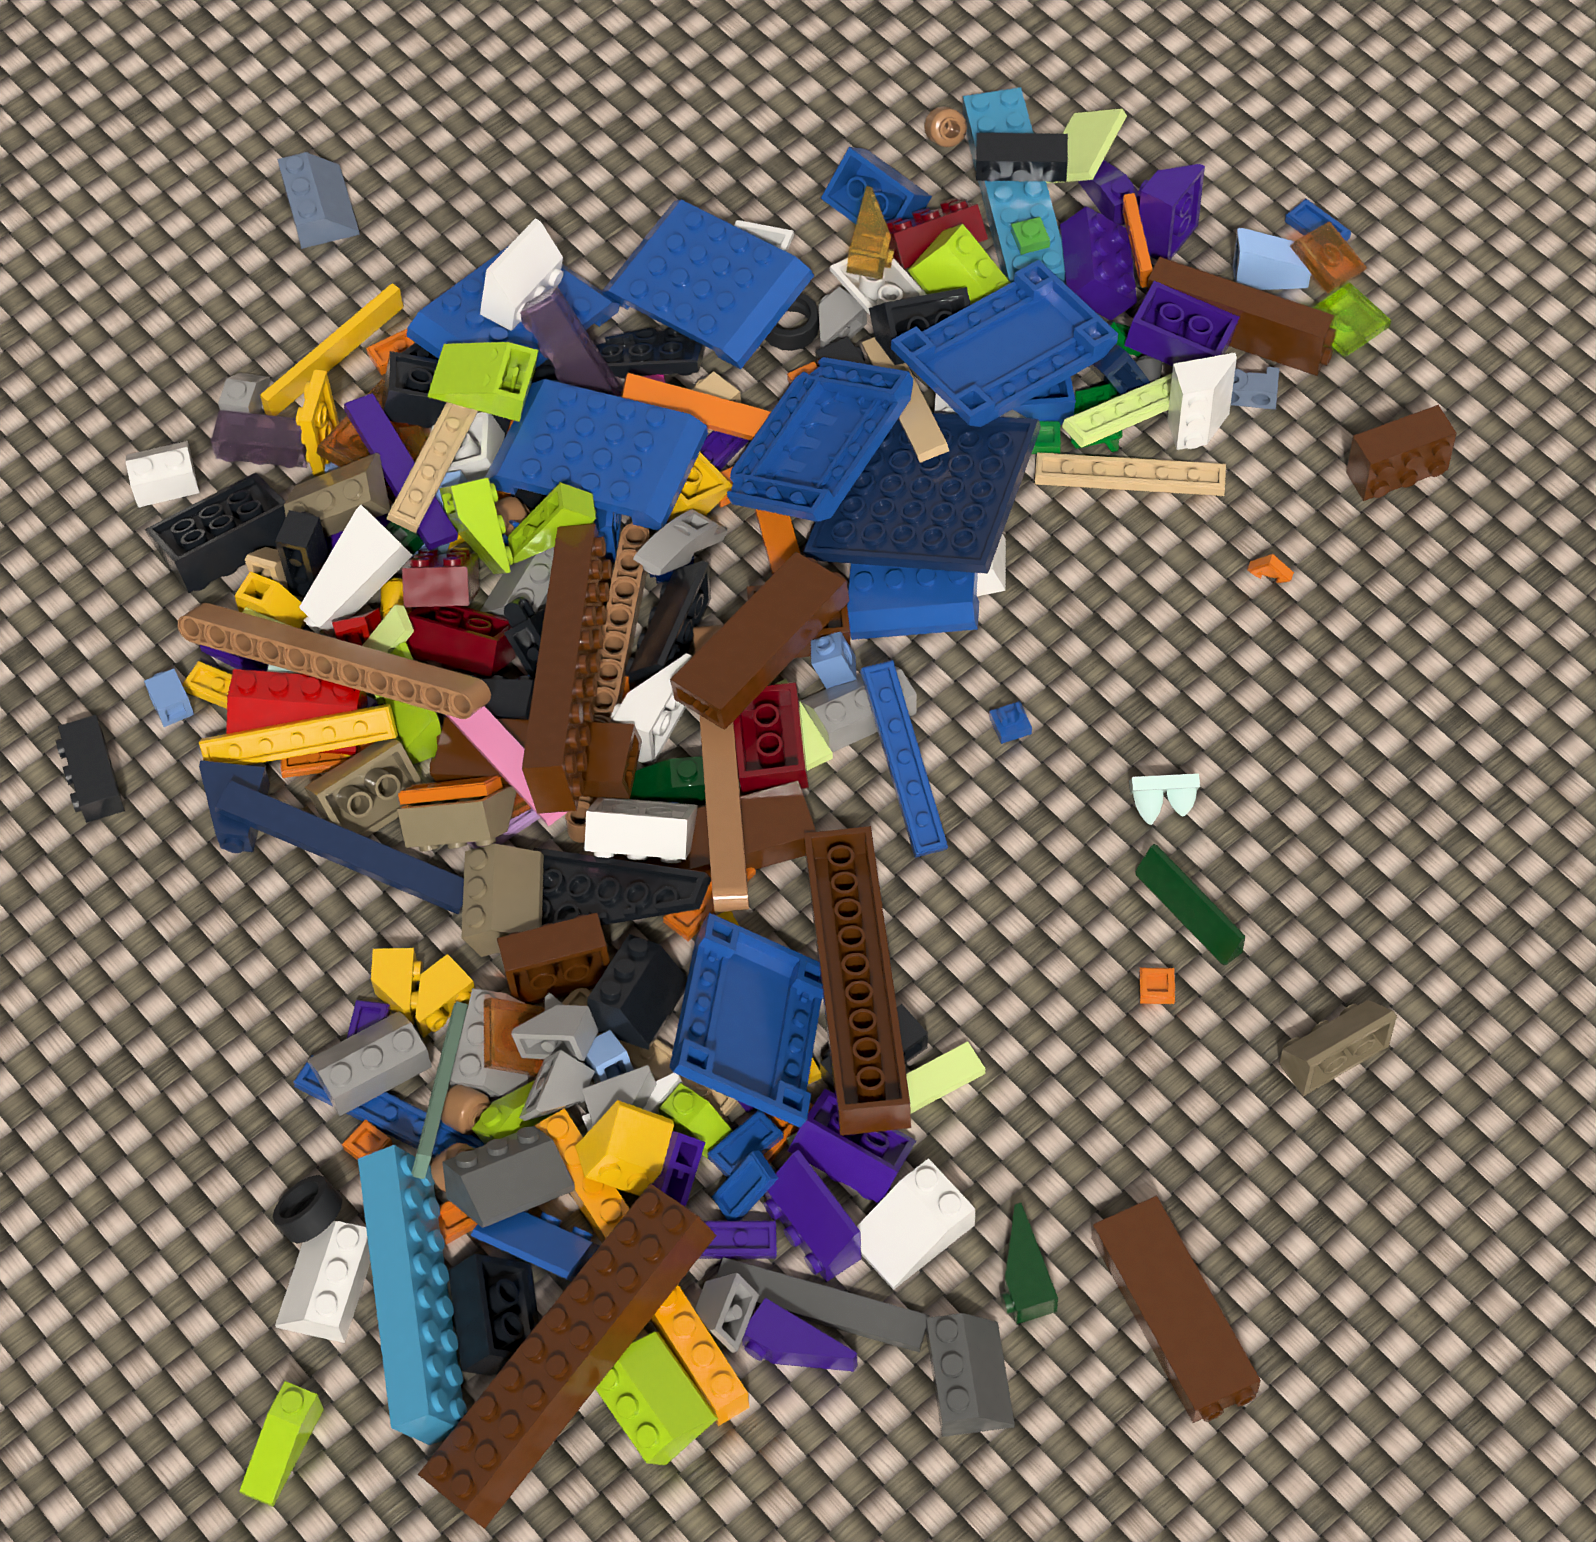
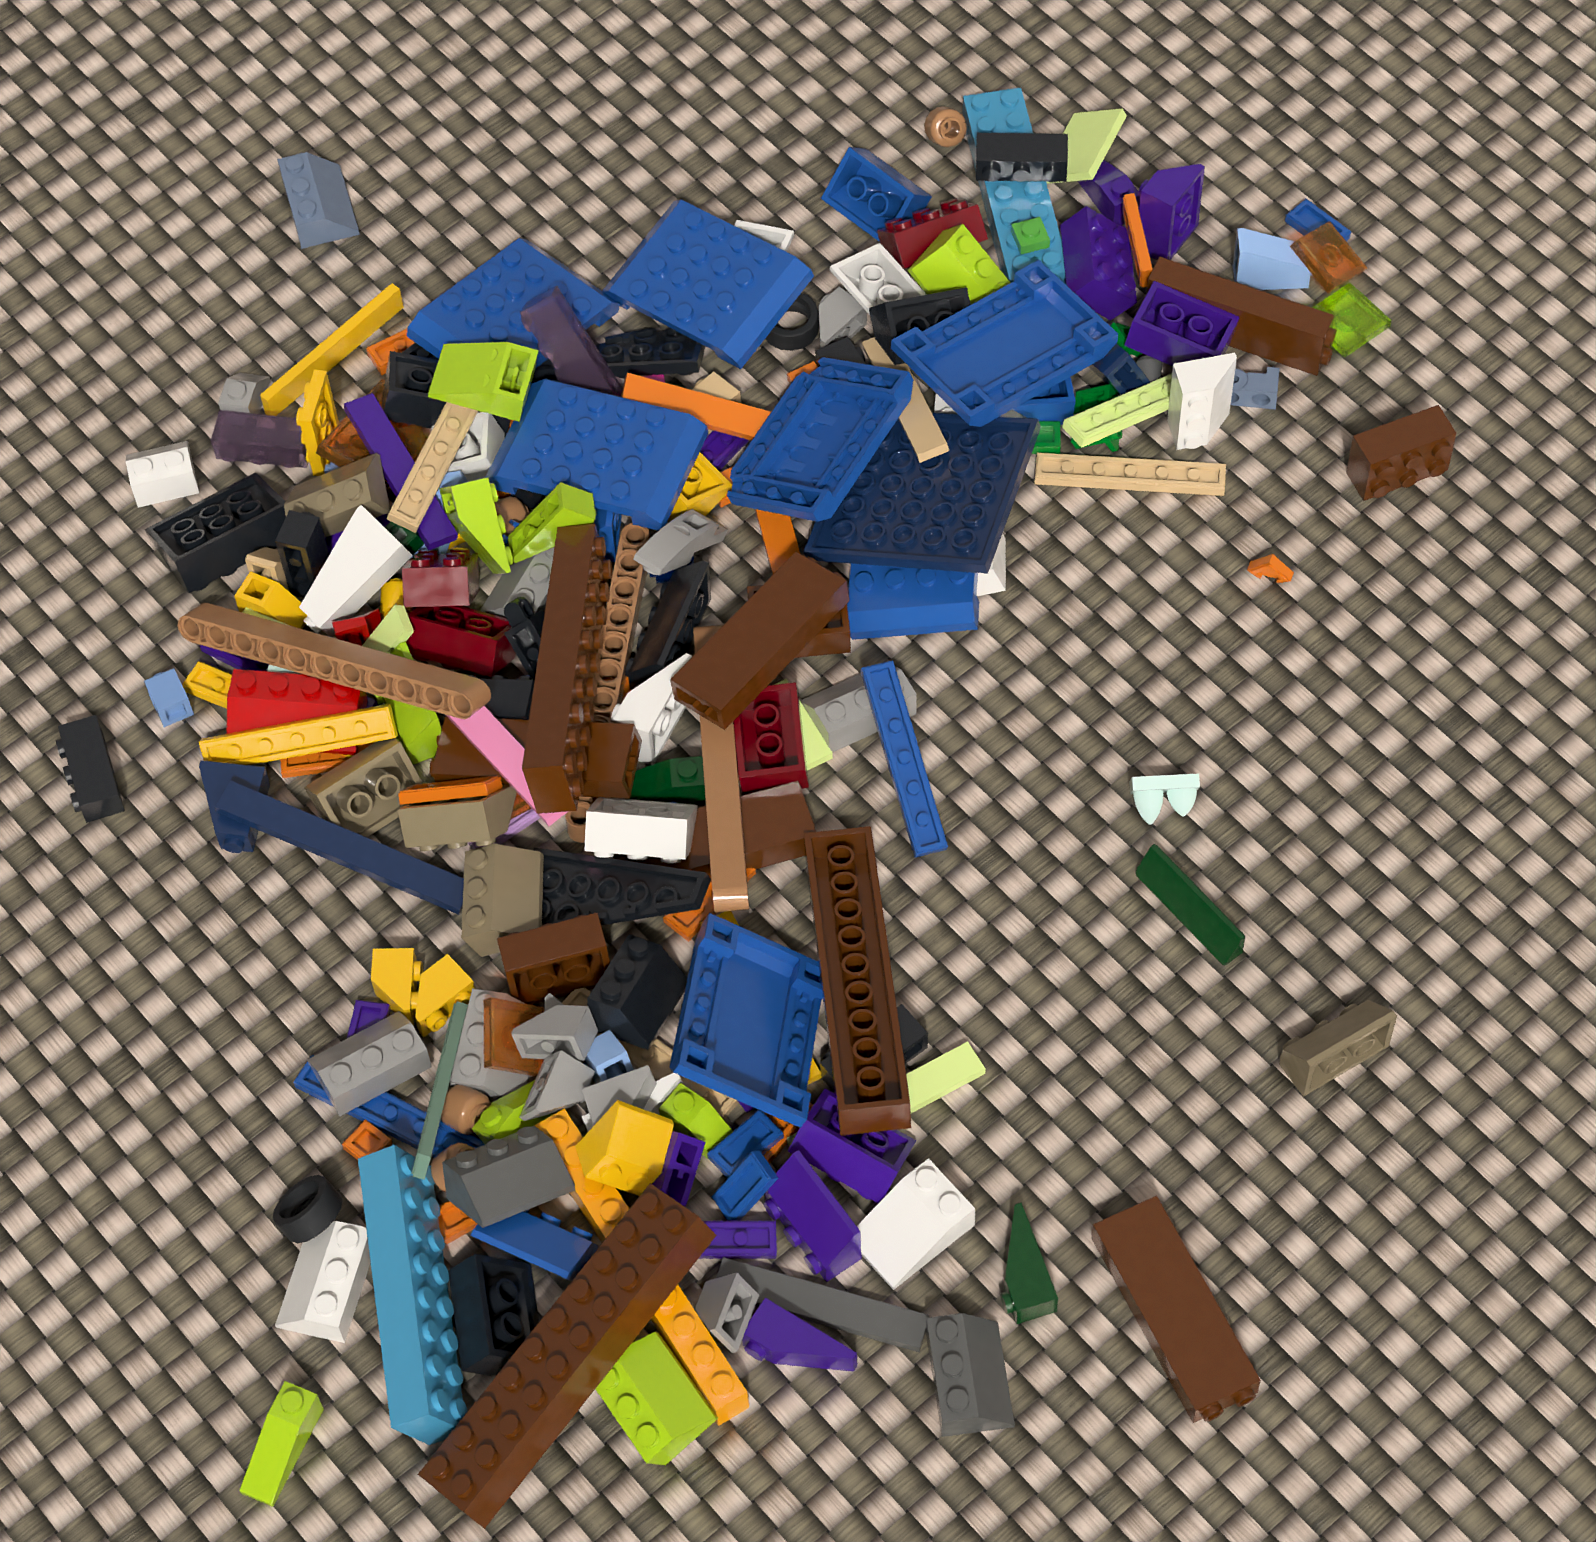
white slope [480,218,563,331] -> none
medium blue brick [811,631,857,689] -> none
clear yellow slope [846,186,895,280] -> none
blue tile [989,701,1032,744] -> none
orange tile [1139,967,1175,1004] -> none

